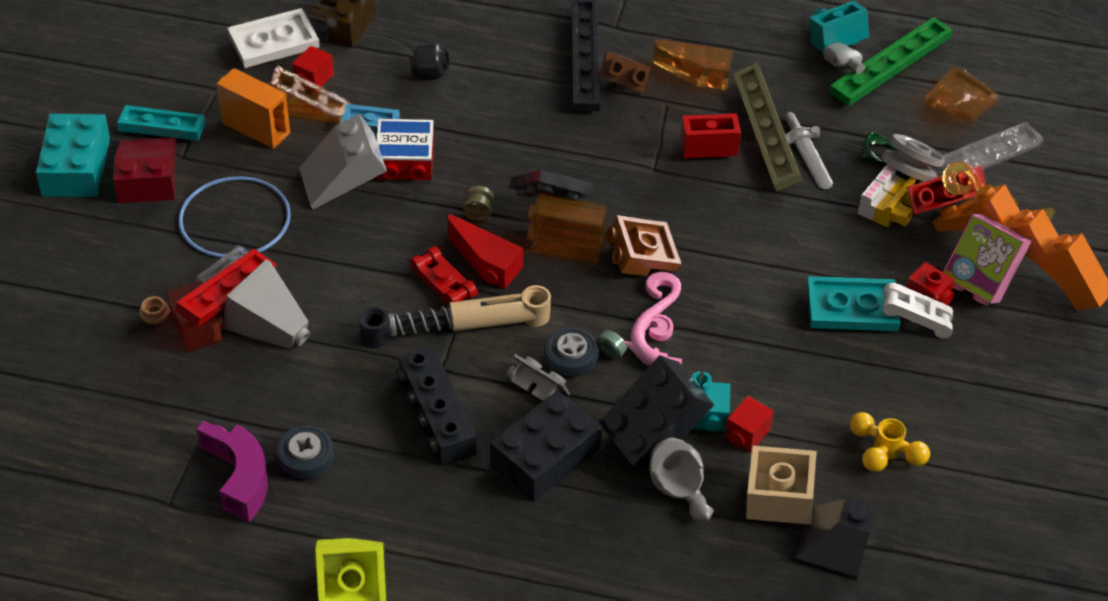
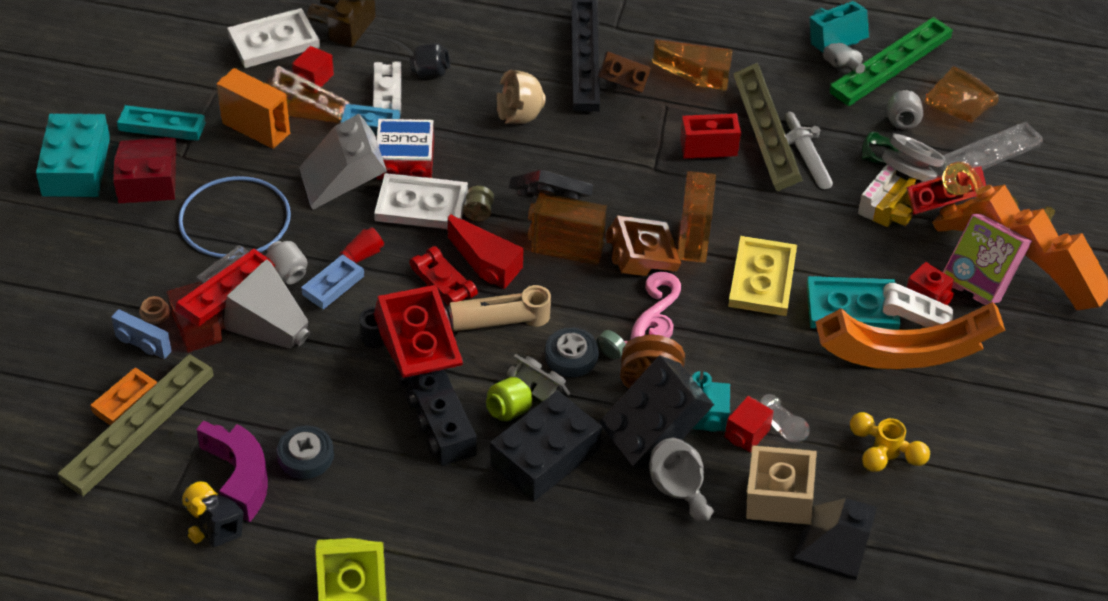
none -> olive plate [58,354,214,496]
none -> orange plate [90,367,157,426]
none -> medium blue plate [111,309,172,359]
none -> black piece [182,482,244,548]
none -> light grey head [265,241,308,284]
none -> medium blue plate [301,254,364,309]
none -> red cone [340,227,384,263]
none -> white plate [373,62,401,114]
none -> white plate [374,173,468,229]
none -> red slope [374,285,463,378]
none -> lime head [486,377,532,422]
none -> tan cylinder [497,70,545,125]
none -> dark orange wheel [620,334,685,388]
none -> clear orange brick [678,171,716,263]
none -> light yellow plate [728,236,797,316]
none -> clear piece [760,394,810,443]
none -> orange arch [815,302,1005,369]
none -> light grey head [887,90,923,130]

